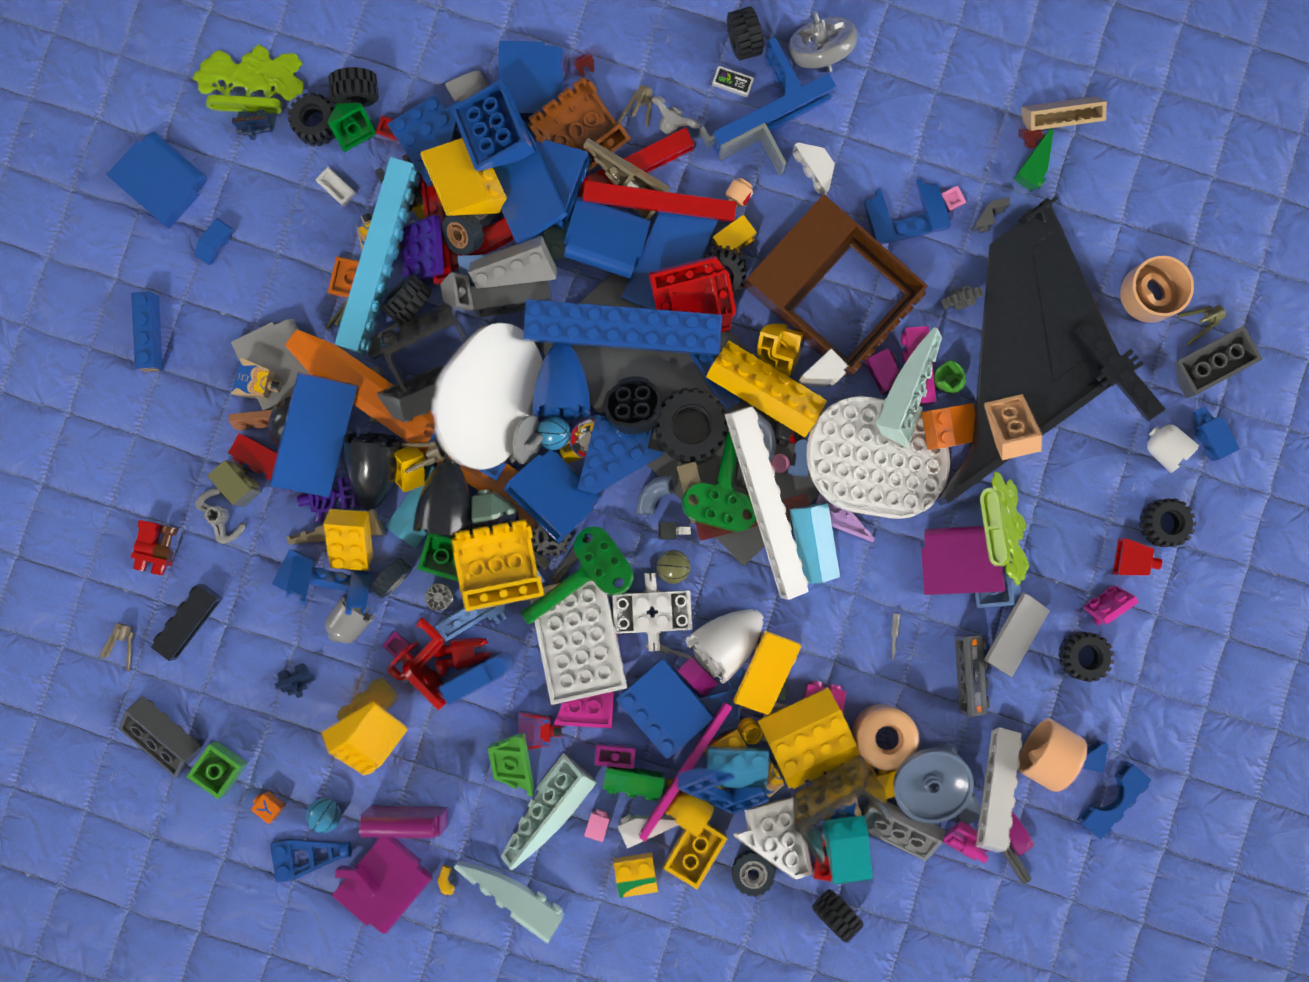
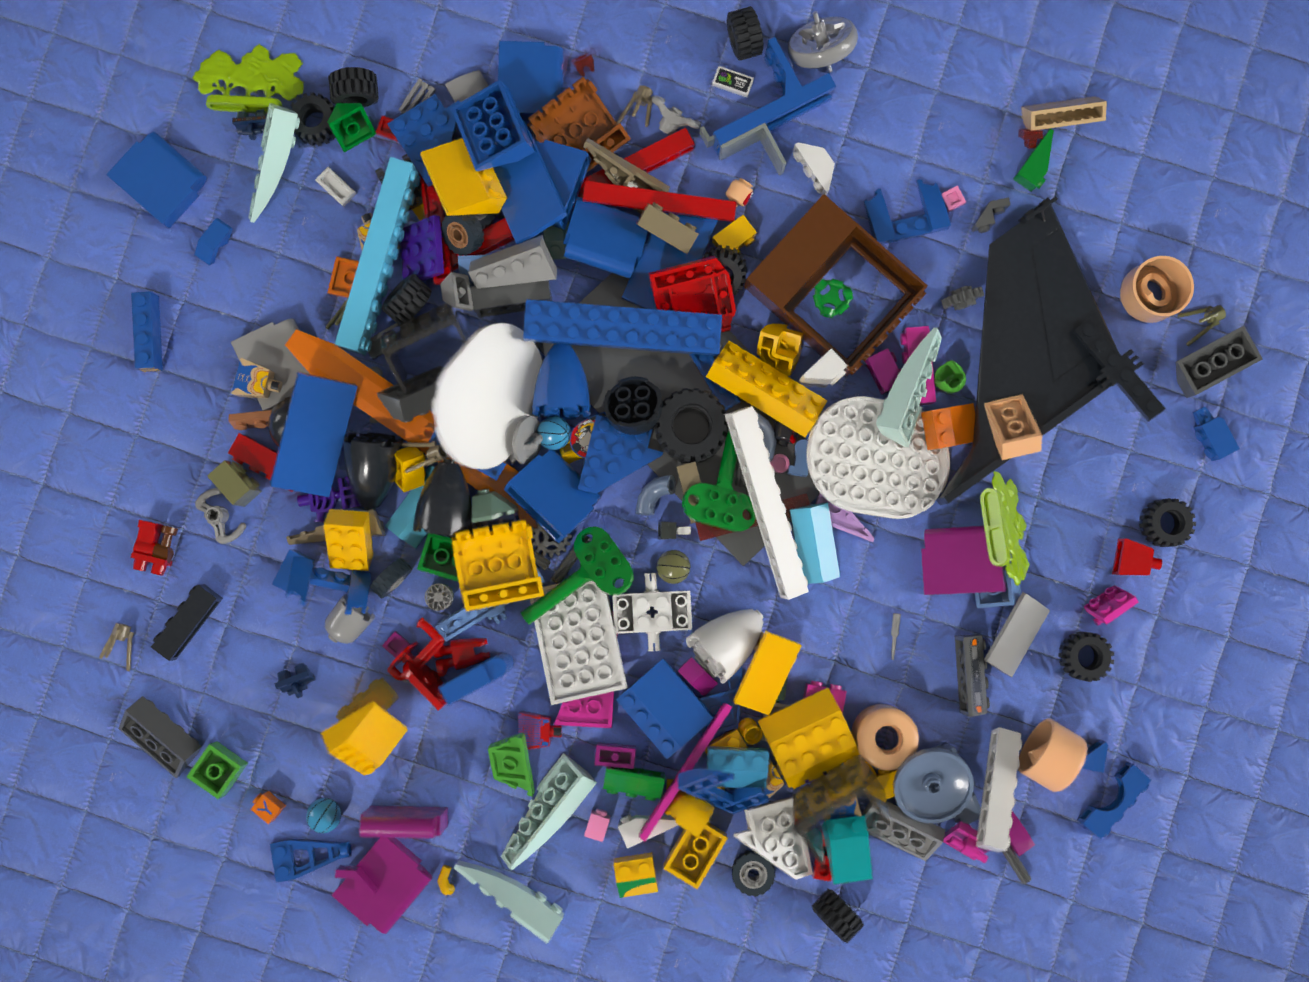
light grey piece [645,641,691,659] -> none
white cylinder [1147,424,1199,473] -> none
none -> light aqua wedge [248,103,300,223]
none -> light grey tile [399,79,436,114]
none -> dark tan brick [636,202,699,254]
none -> green piece [813,278,853,318]

